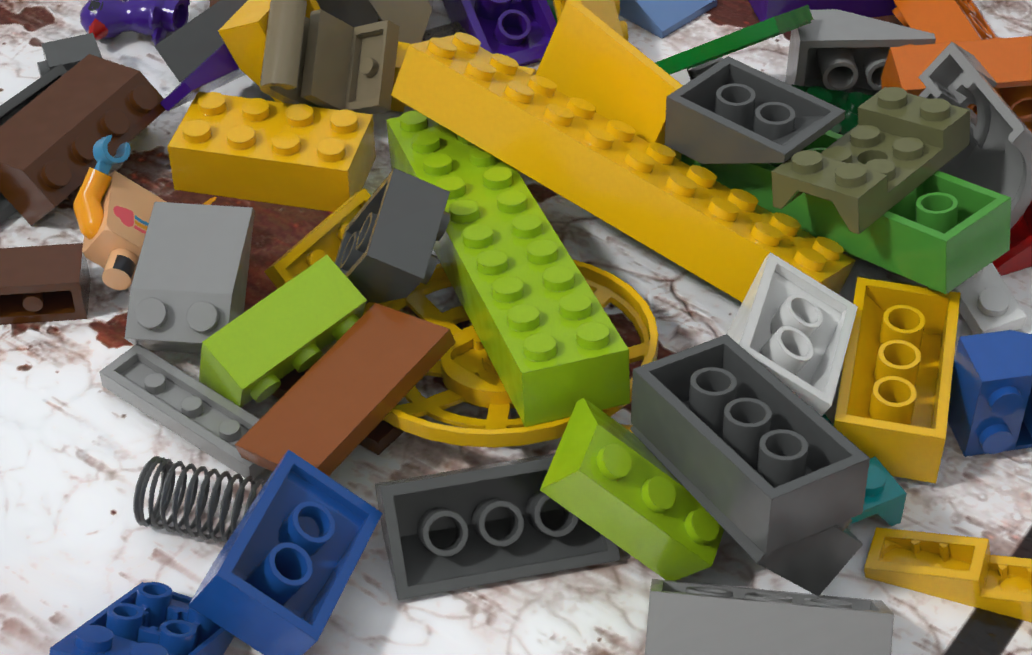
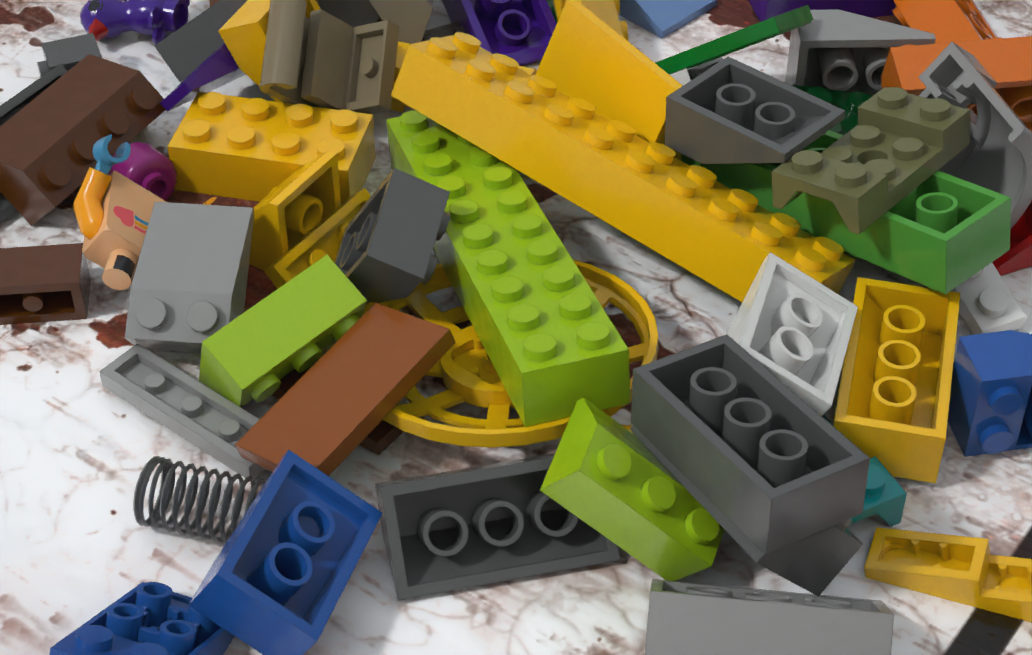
none -> magenta head [108,142,177,201]
none -> yellow slope [249,150,341,271]

